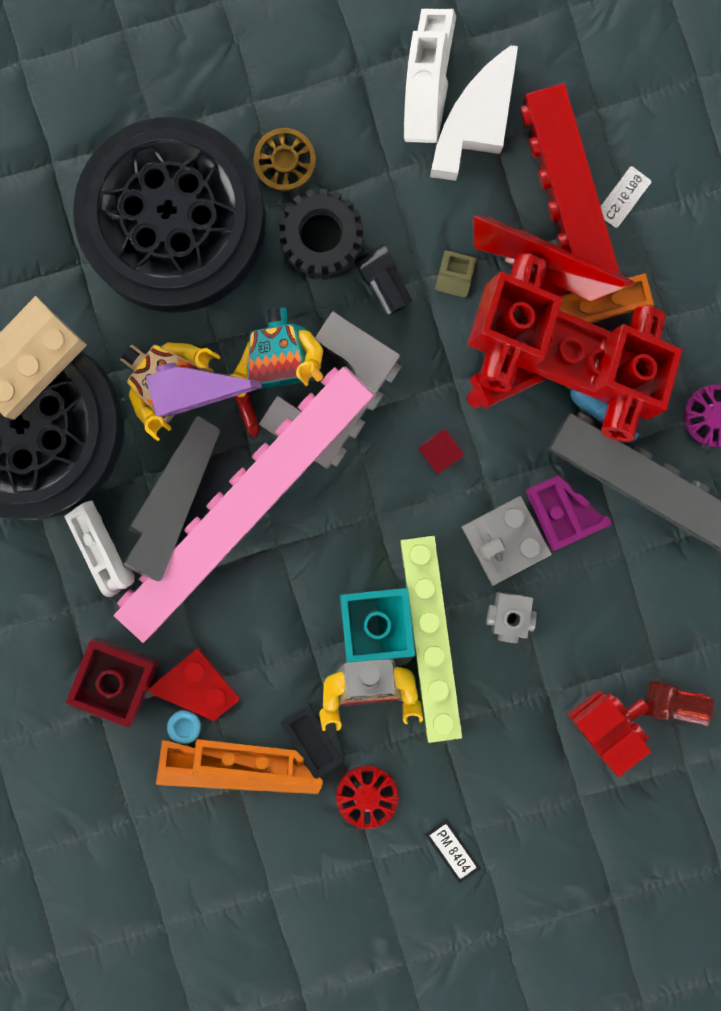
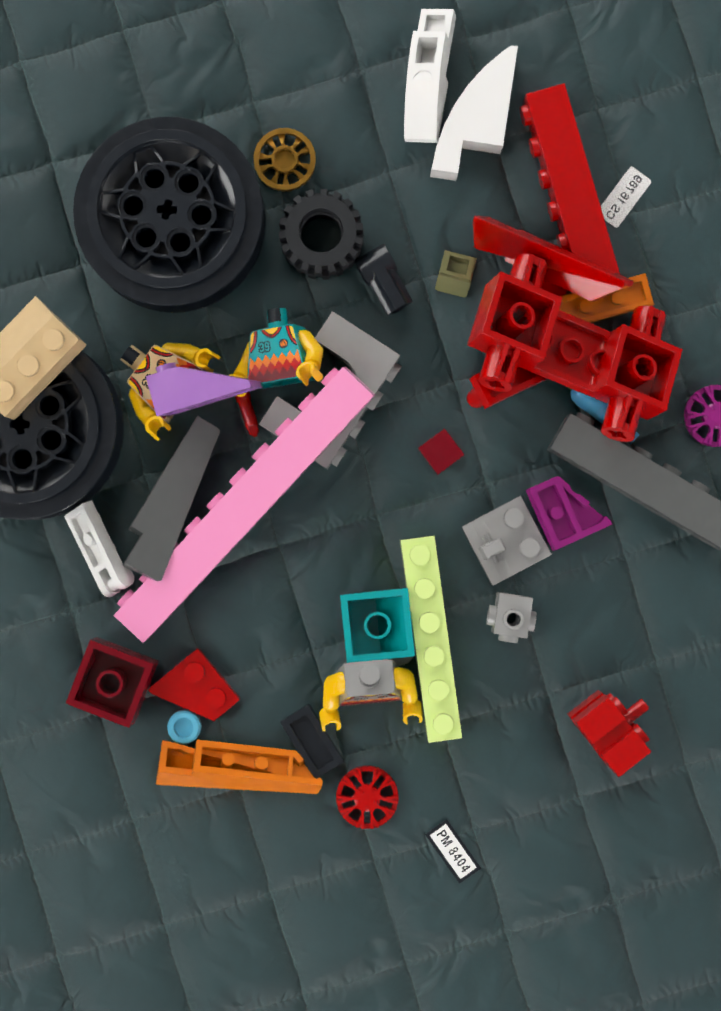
clear red piece [644,681,714,726] -> none

